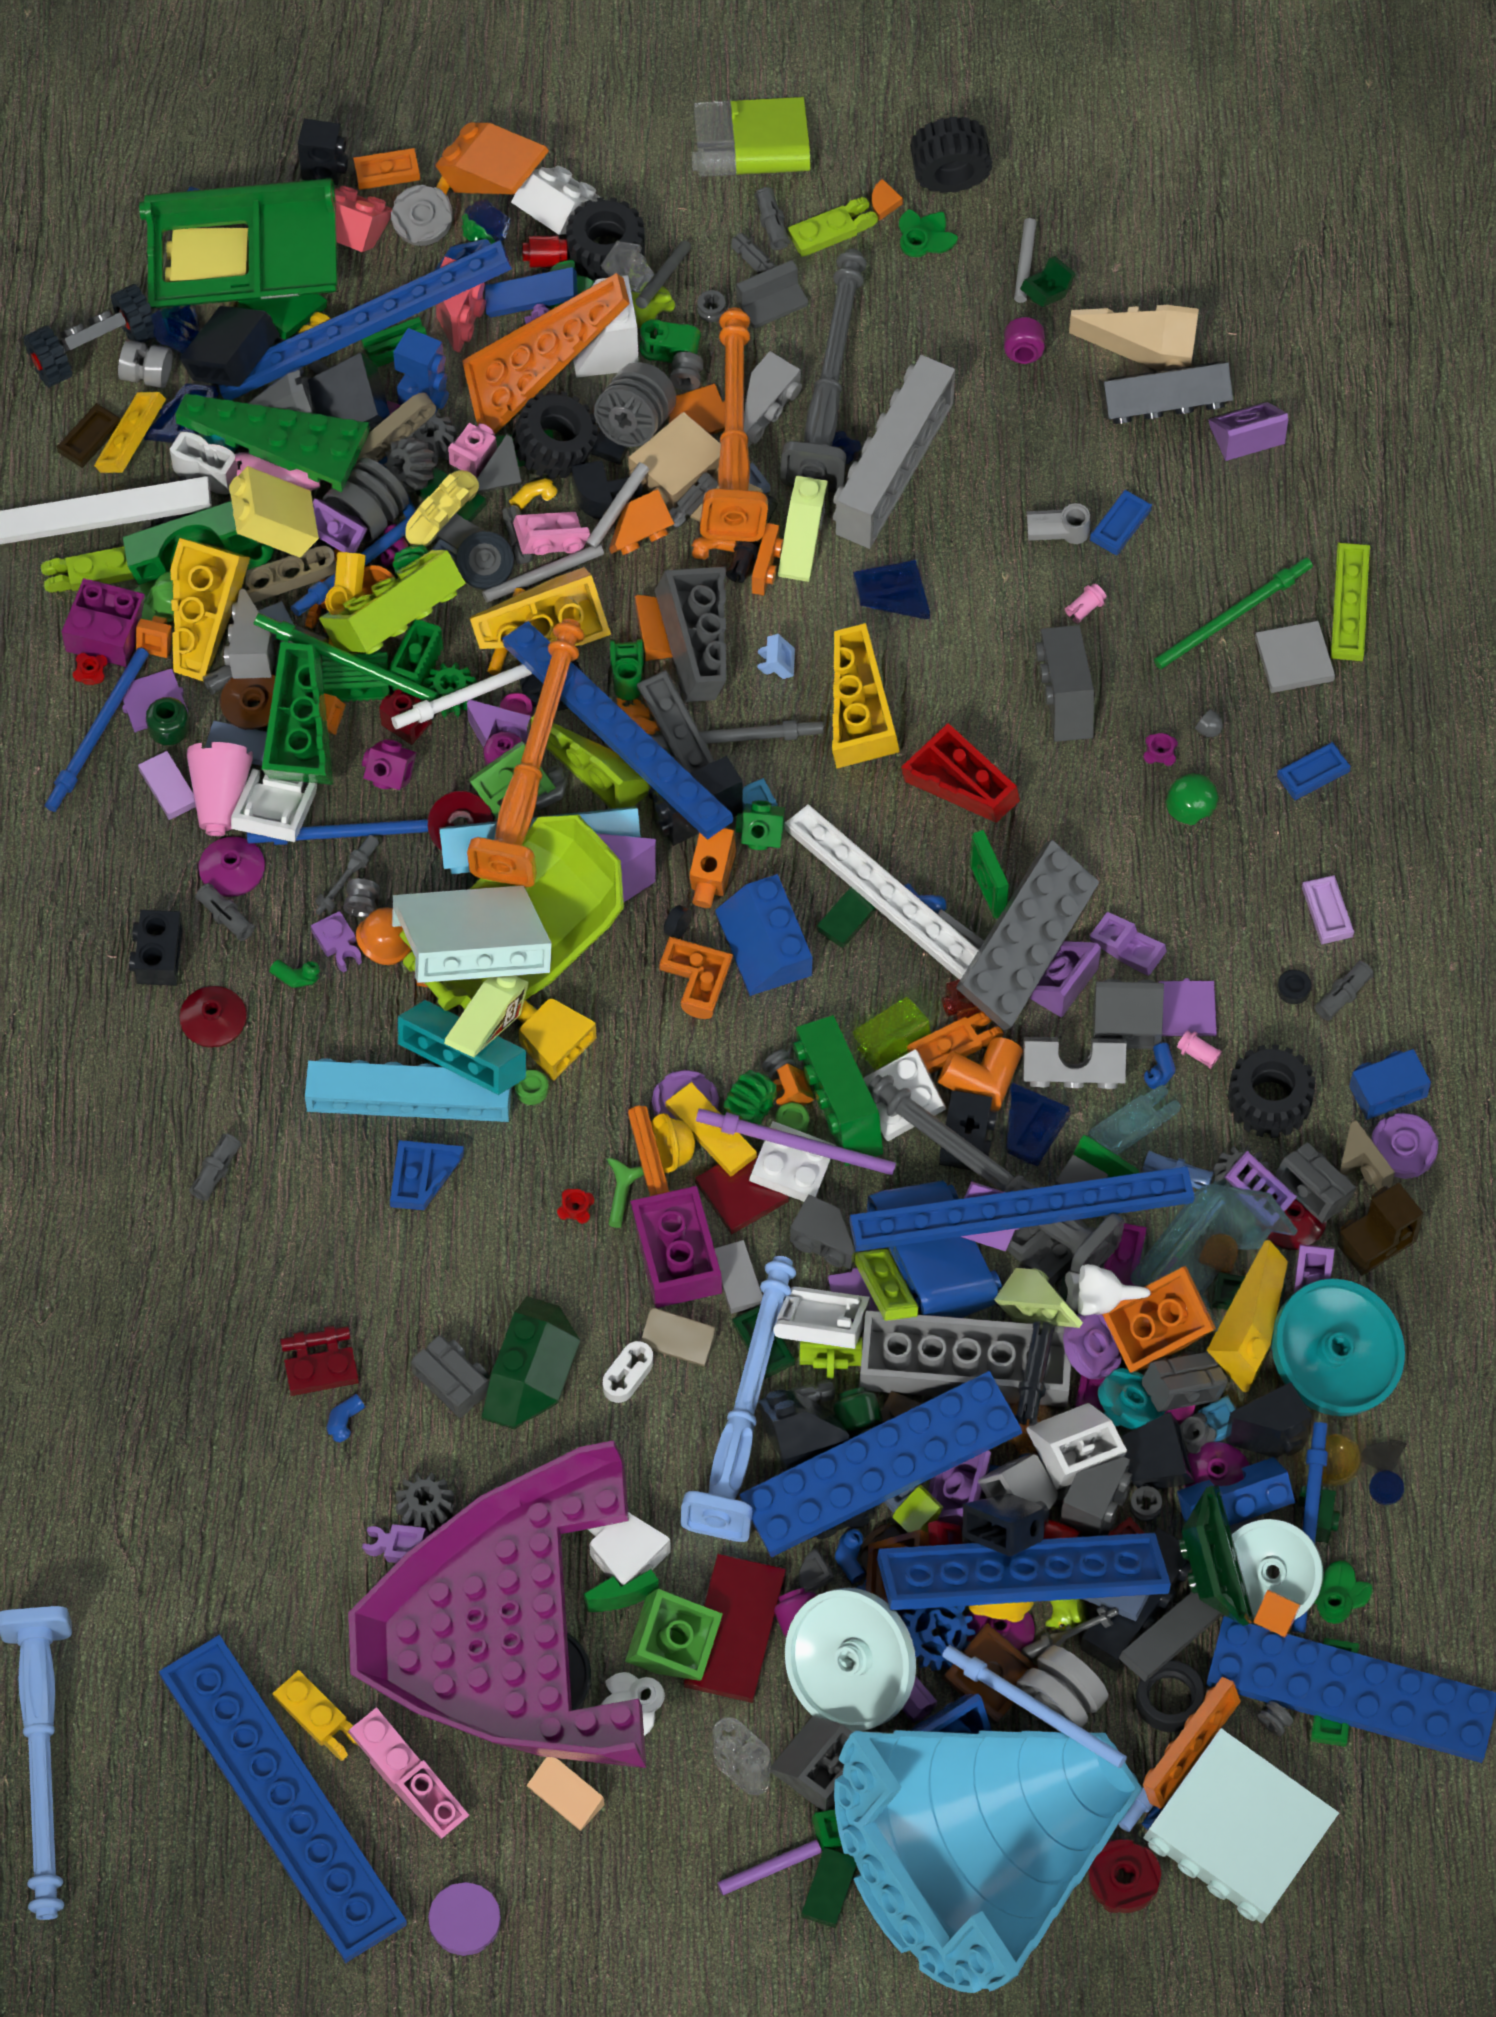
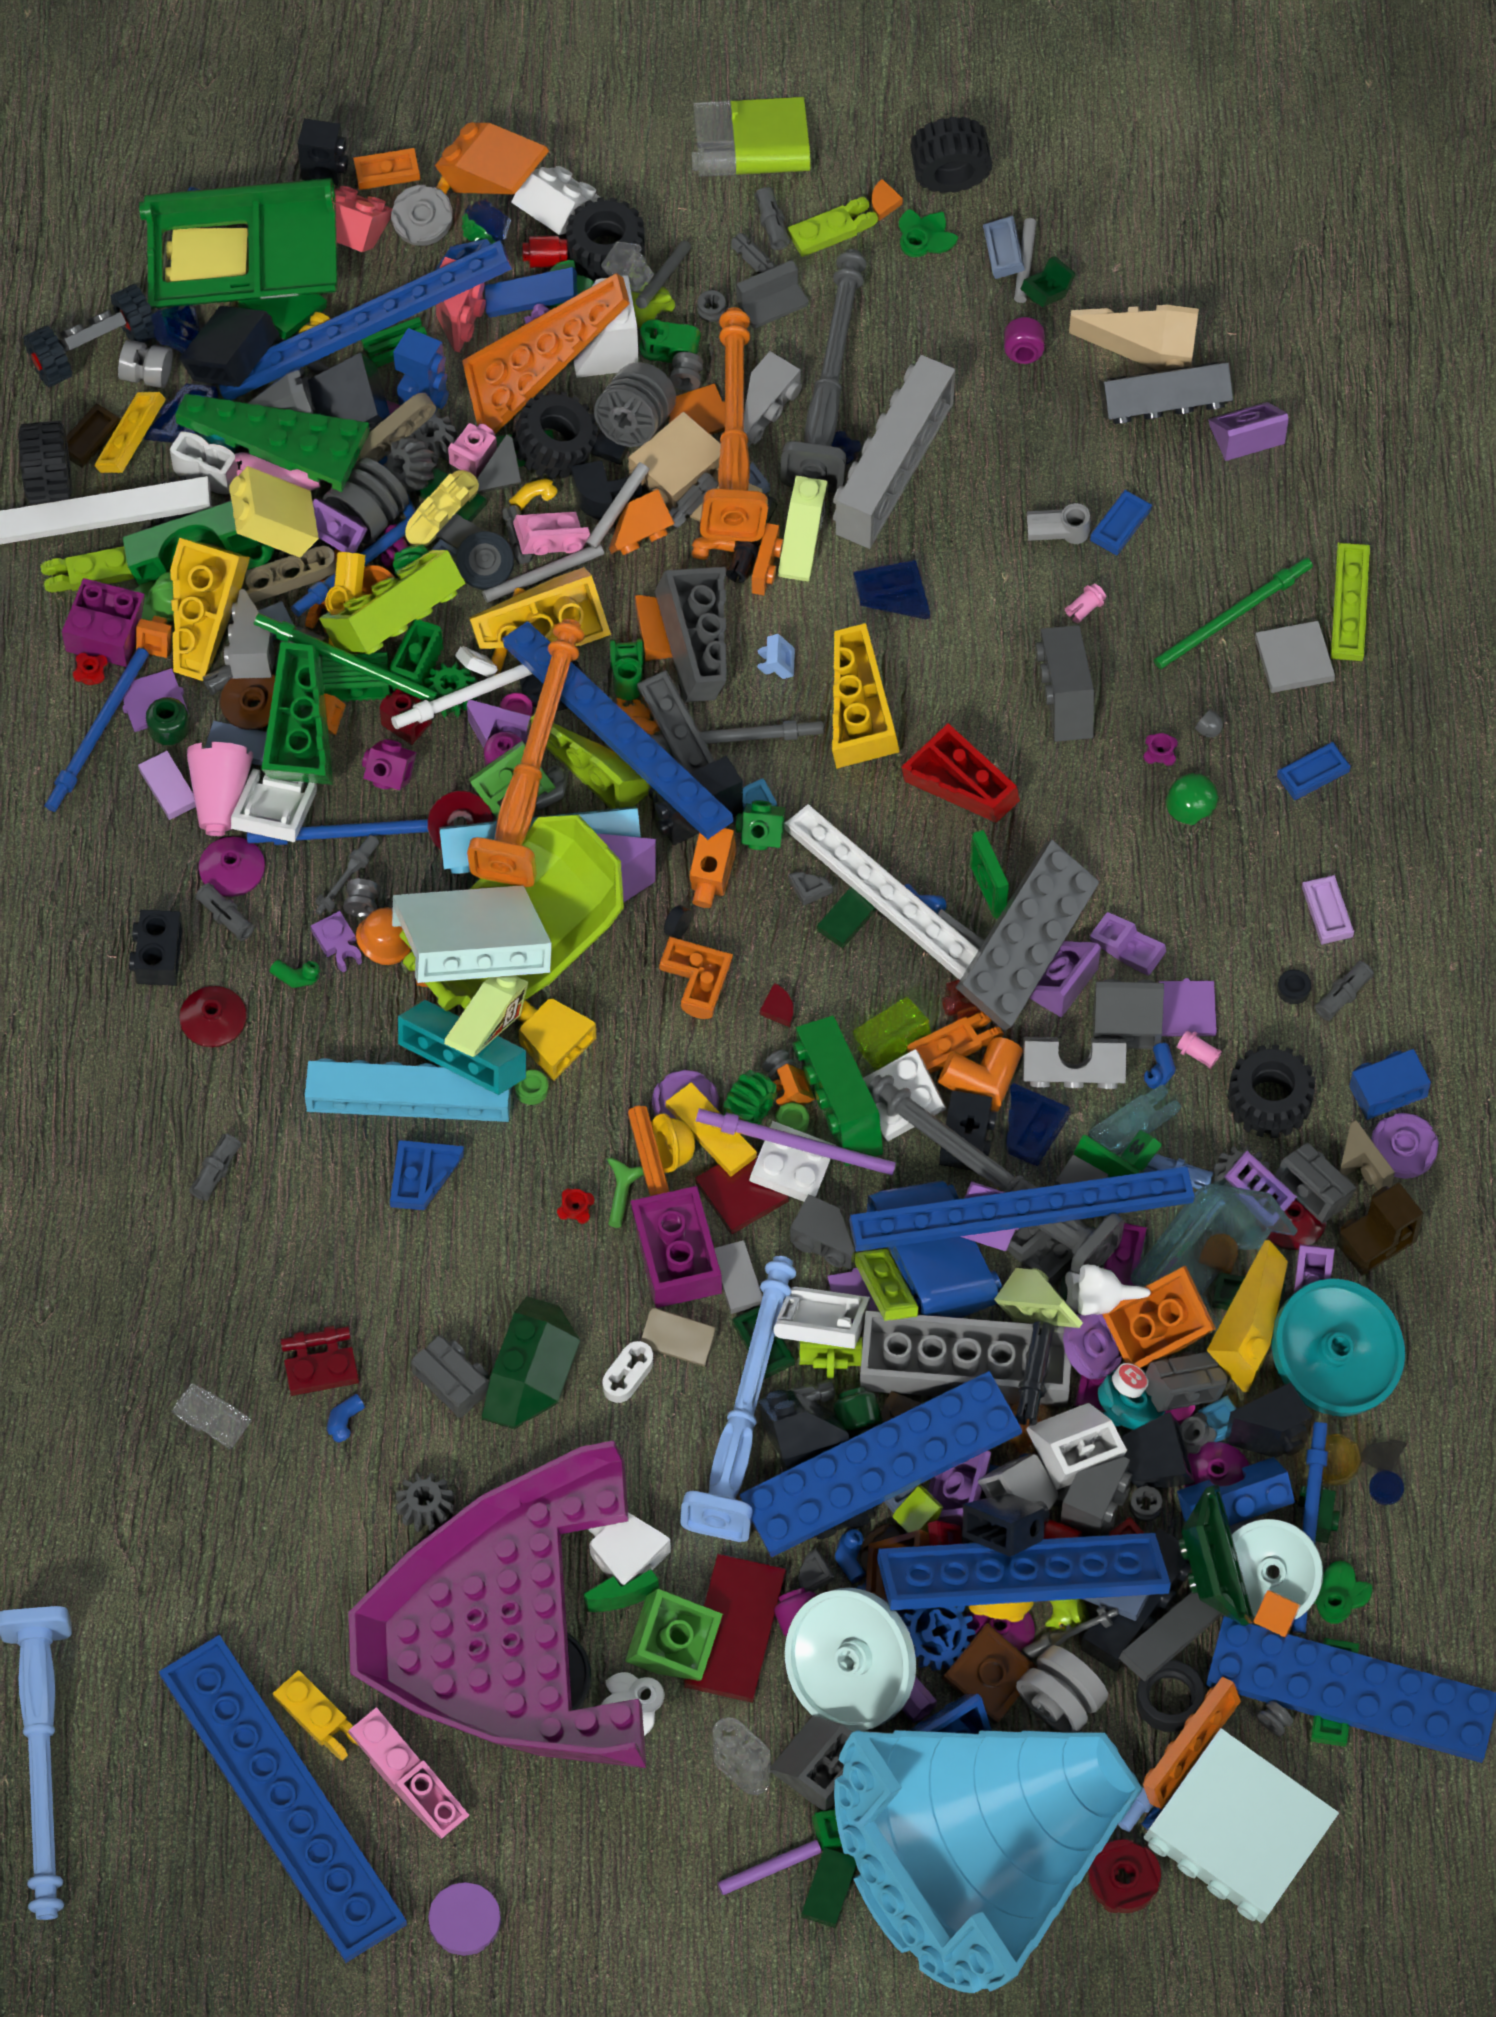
medium lavender plate [362,1524,429,1563] -> none
light nougat slope [527,1757,604,1831] -> none
blue slope [715,874,813,996] -> none
light blue bar [942,1645,1127,1768] -> none
none -> black tyre [18,420,72,504]
none -> clear slope [171,1383,252,1450]
none -> white tile [455,646,498,677]
none -> dark red tile [760,983,793,1027]
none -> dark grey tile [788,872,833,906]
none -> sand blue tile [983,216,1025,279]
none -> tile [1112,1363,1149,1398]
none -> green tile [1120,1130,1162,1171]

